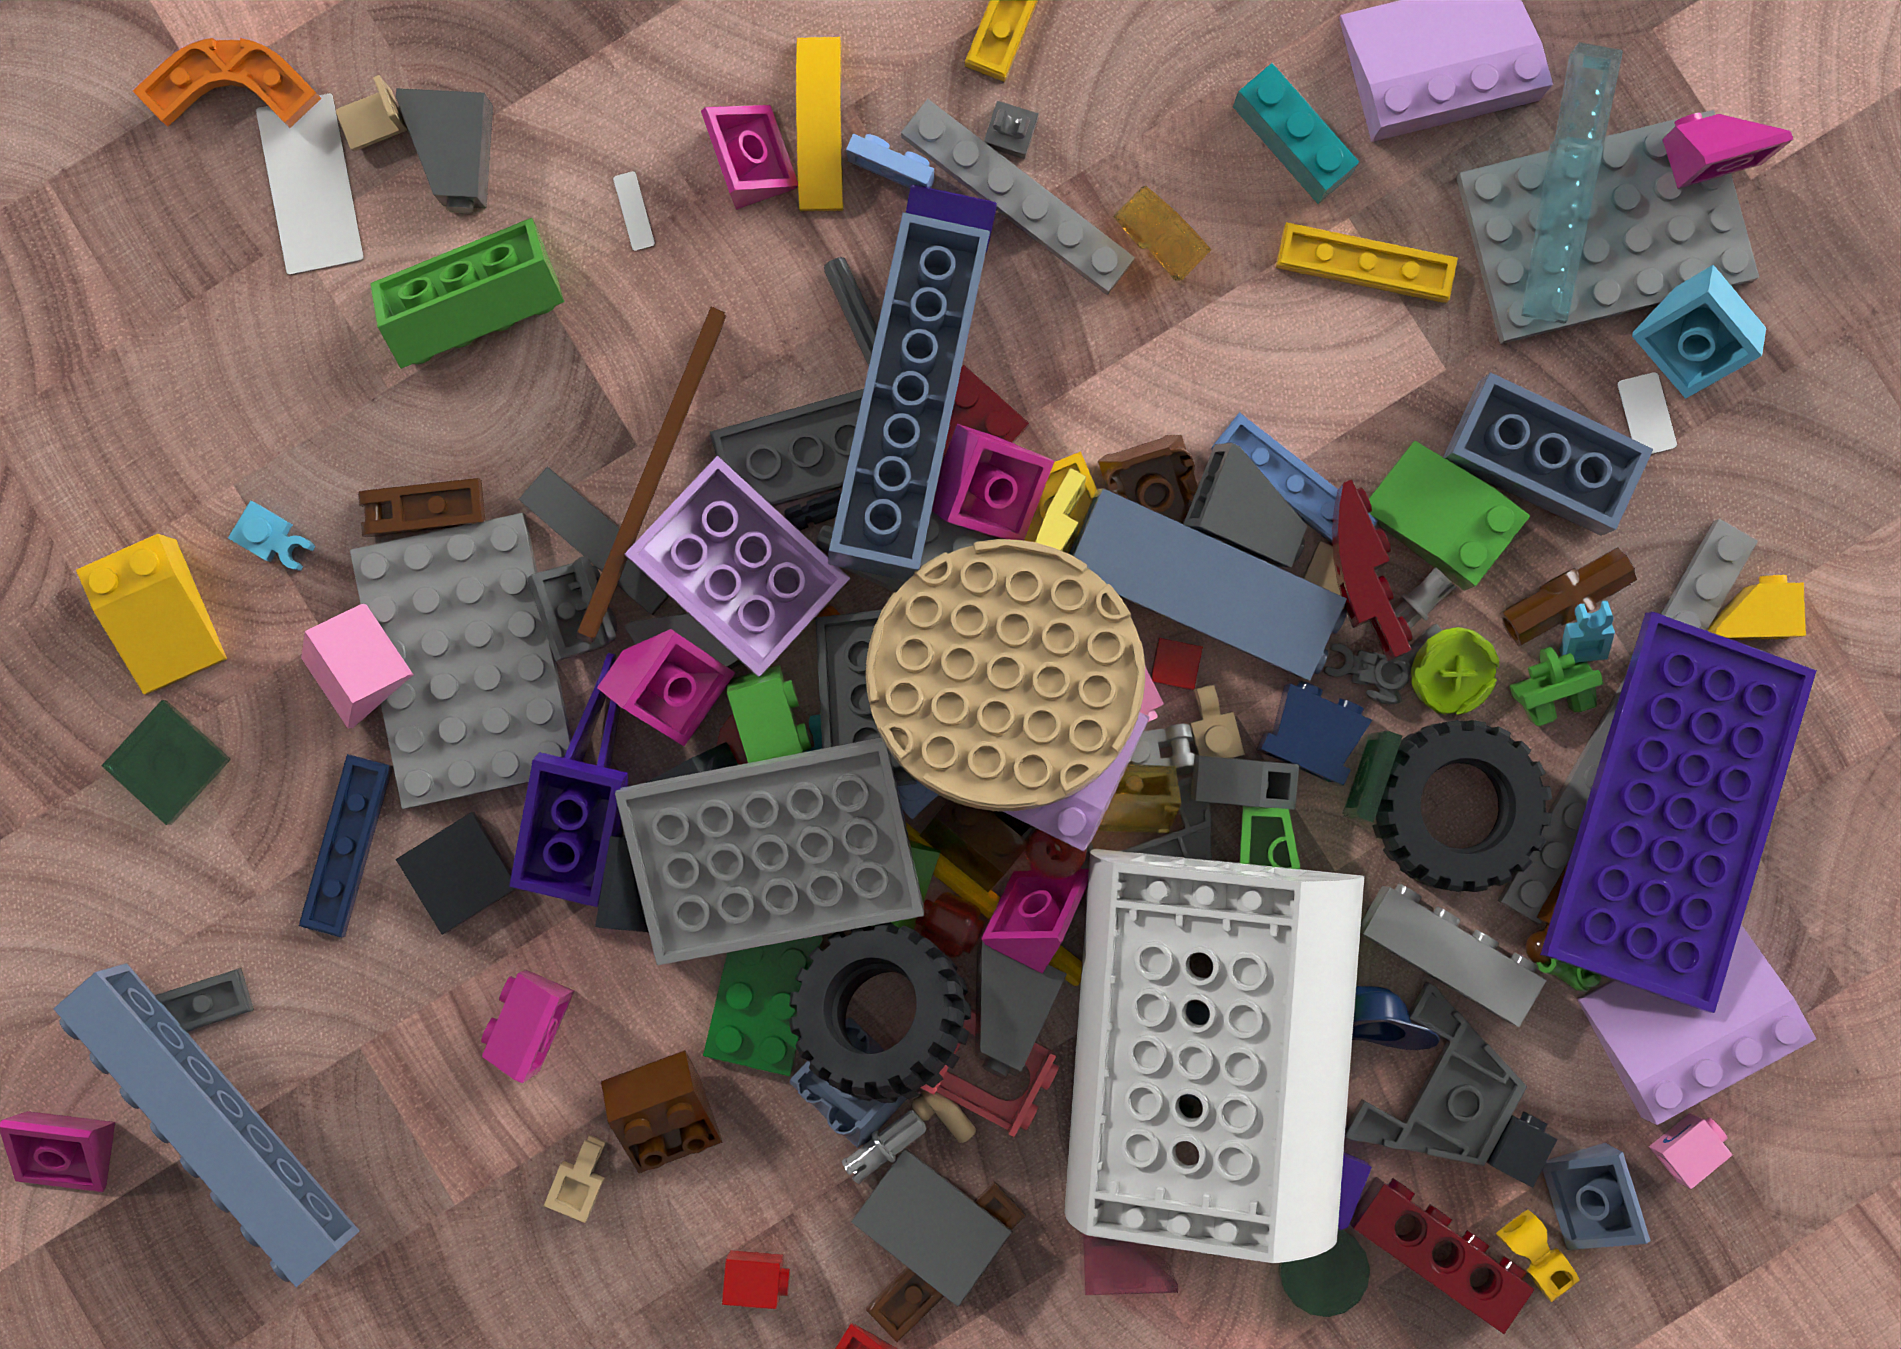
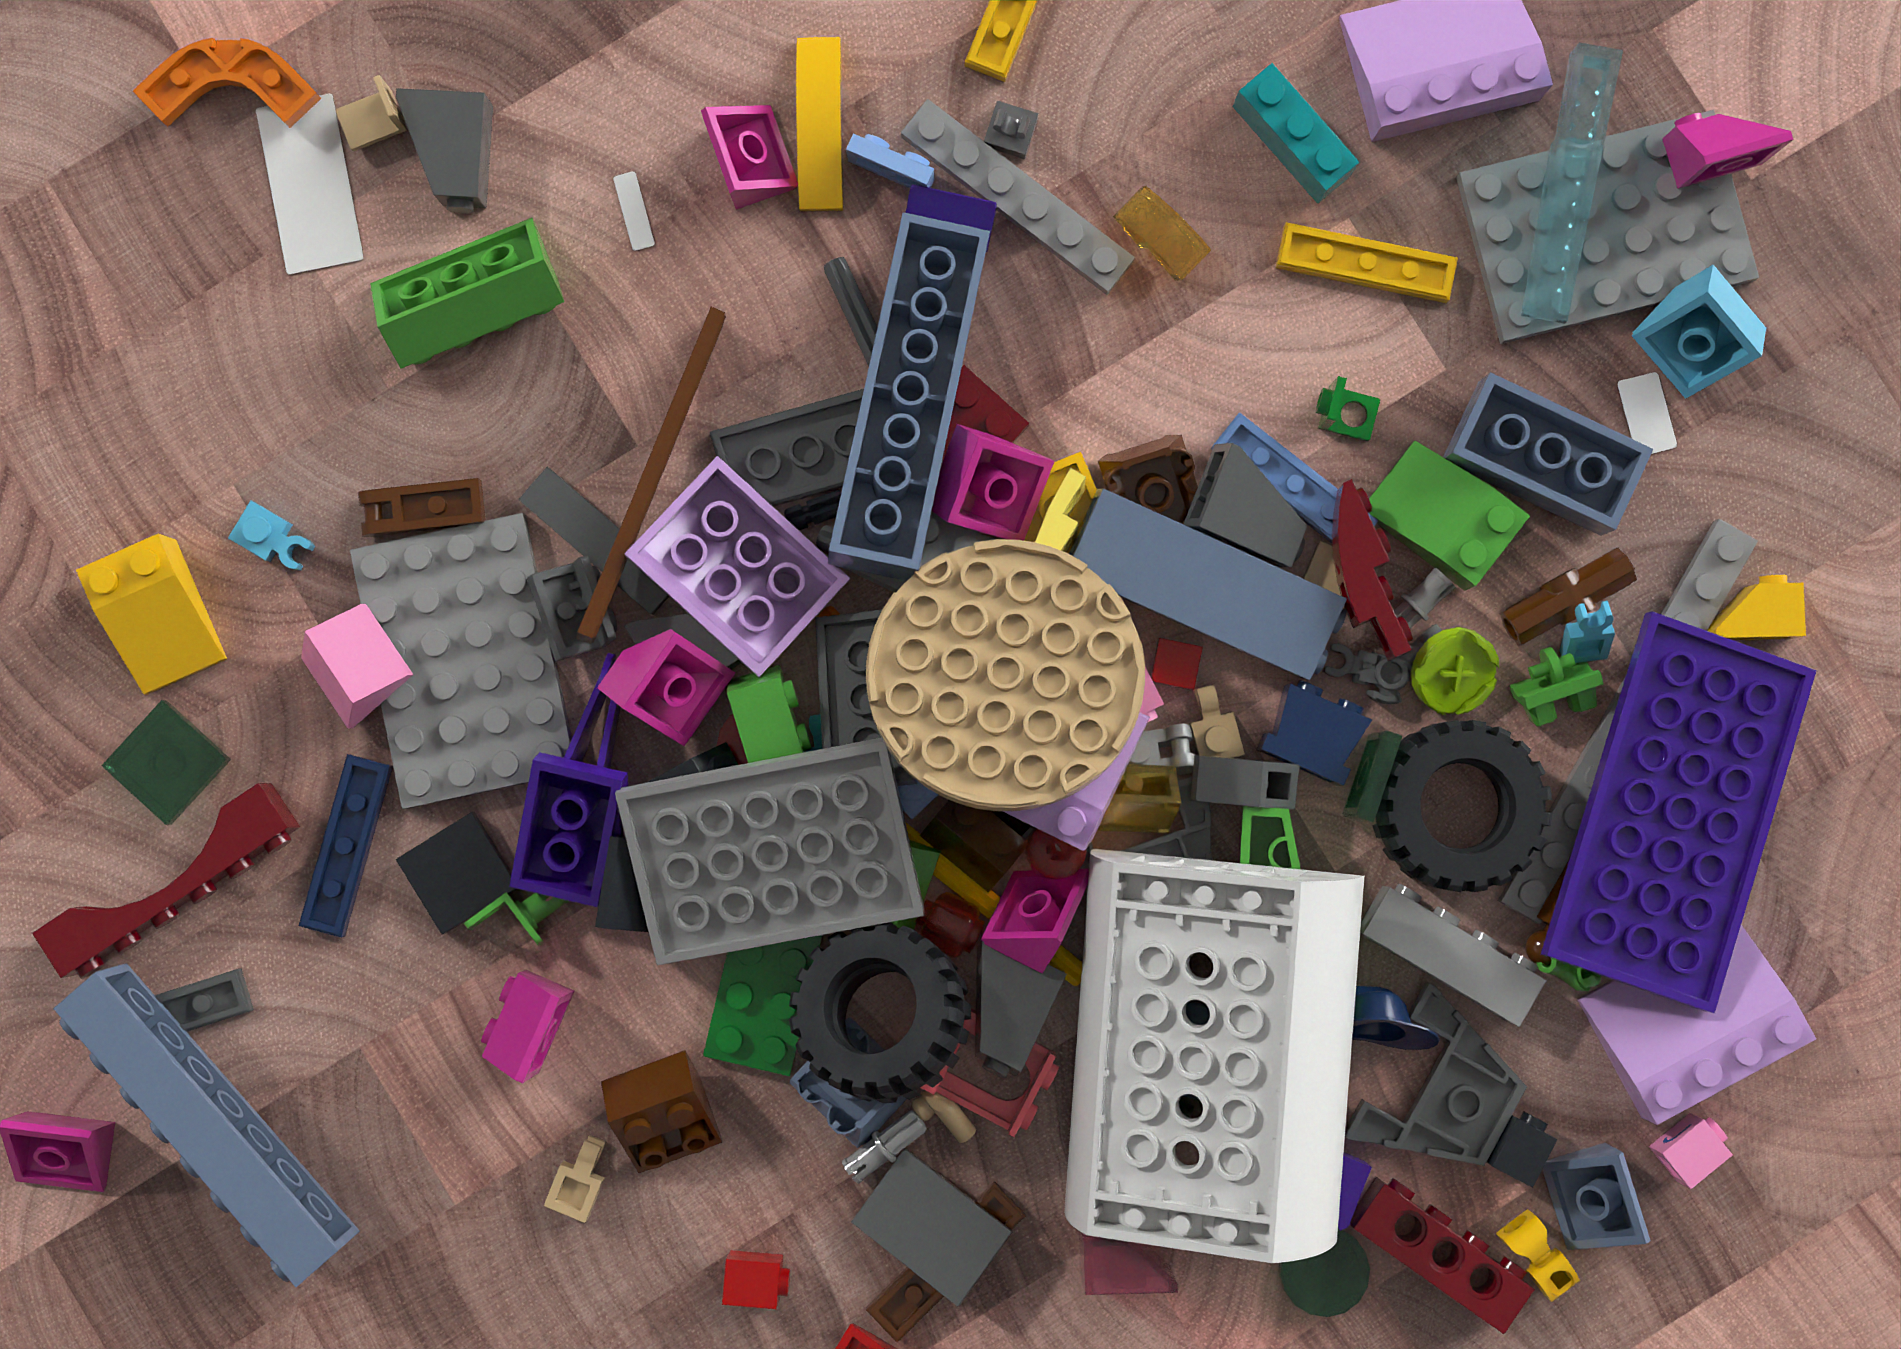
none -> dark red arch [32,783,300,979]
none -> bright green bracket [464,892,570,947]
none -> green bracket [1315,376,1380,441]

